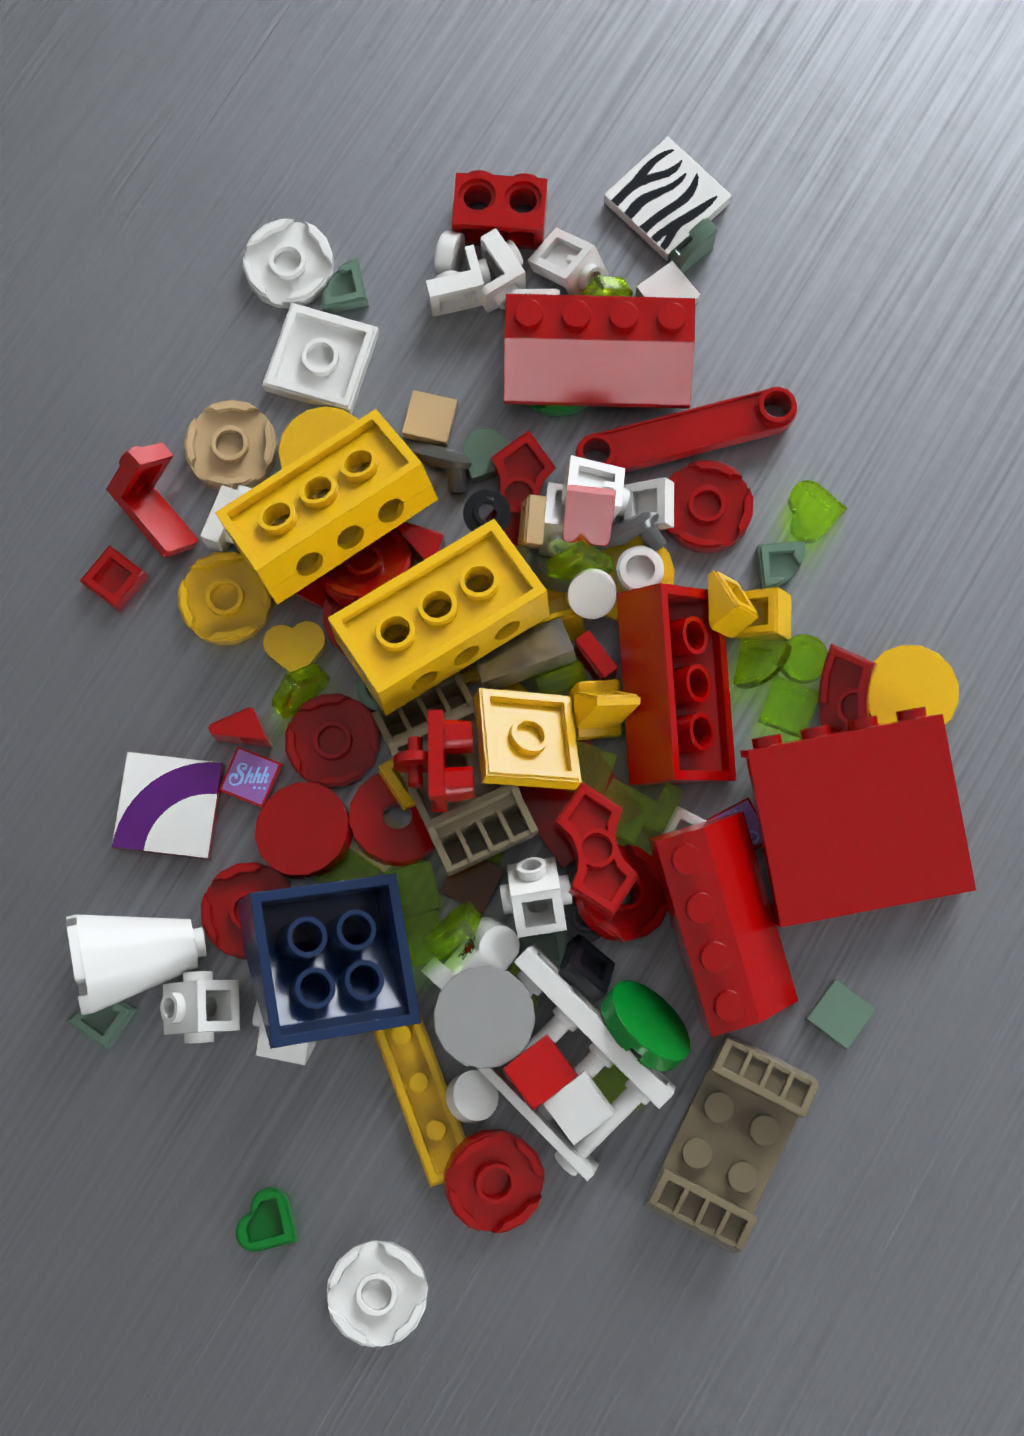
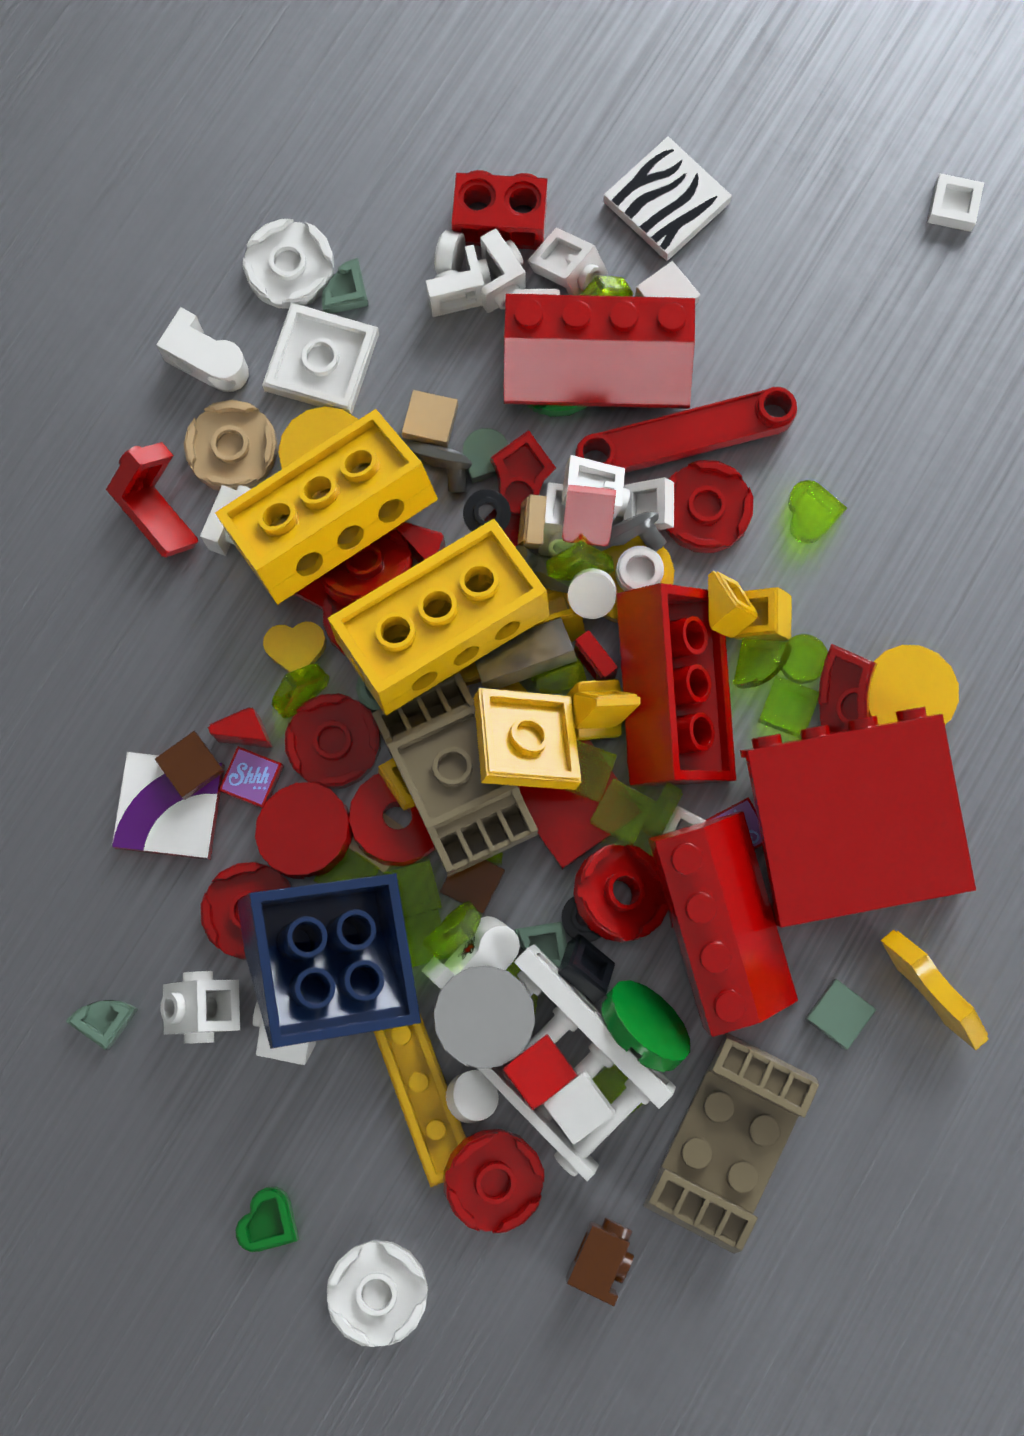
white cone [66,914,207,1015] -> none
red tile [80,545,149,612] -> none
yellow tile [178,551,273,646] -> none
red hips [393,709,475,812] -> none
white brick [500,857,573,938] -> none
red tile [554,782,639,920] -> none
sand green tile [669,218,717,273] -> none
sand green tile [756,541,805,589] -> none
none -> reddish brown tile [155,731,225,800]
none -> white leg [156,307,249,392]
none -> reddish brown brick [566,1218,634,1306]
none -> yellow tile [881,929,989,1050]
none -> white tile [927,173,984,232]

